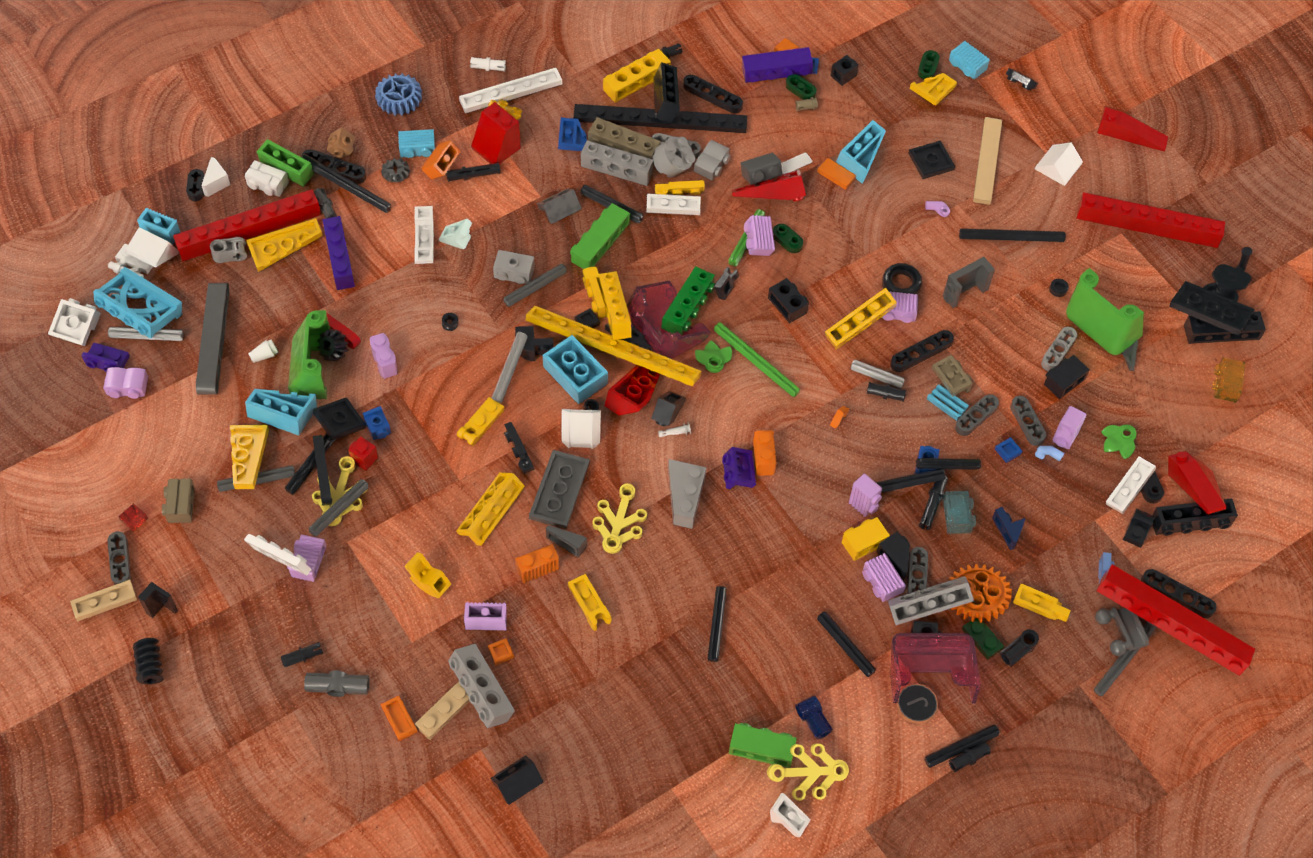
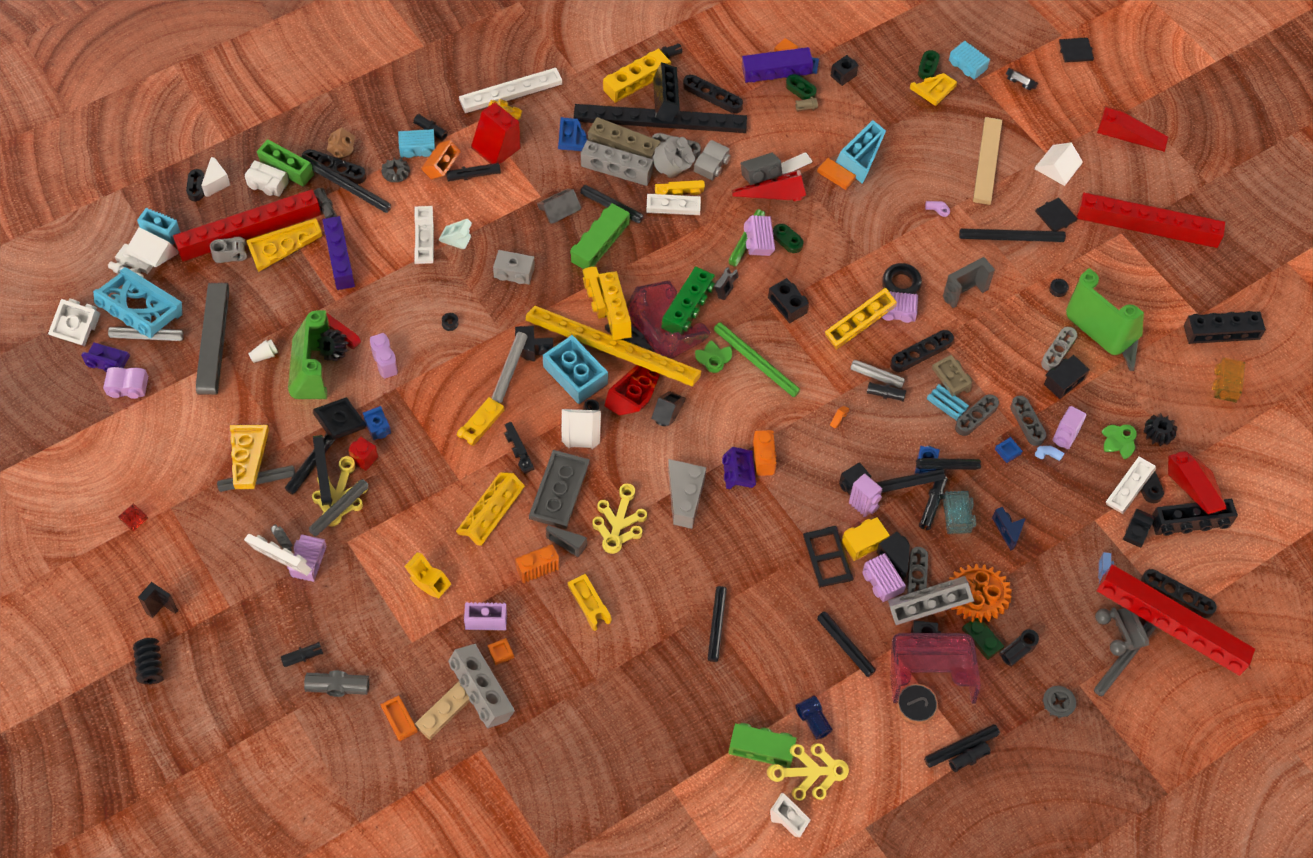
tan plate [70,580,137,622] -> none
dark grey beam [107,531,131,585] -> none
dark tan brick [162,478,195,523] -> none
medium azure wedge [245,389,317,436] -> none
medium blue gear [375,73,422,116] -> none
white pin [470,57,506,72] -> none
black panel [490,755,543,805] -> none
dark grey axle [503,264,567,307] -> none
black tile [575,308,600,328] -> none
white piece [658,423,691,437] -> none
black tile [908,140,955,179] -> none
yellow hinge [1013,584,1071,622] -> none
black plate [1169,247,1255,335] -> none
none -> dark grey gear [271,524,293,551]
none -> black pin [413,114,448,141]
none -> black window [803,526,854,588]
none -> black brick [839,462,872,495]
none -> black piece [1035,197,1078,231]
none -> dark grey gear [1042,686,1076,718]
none -> black piece [1059,38,1094,63]
none -> black gear [1143,413,1177,446]

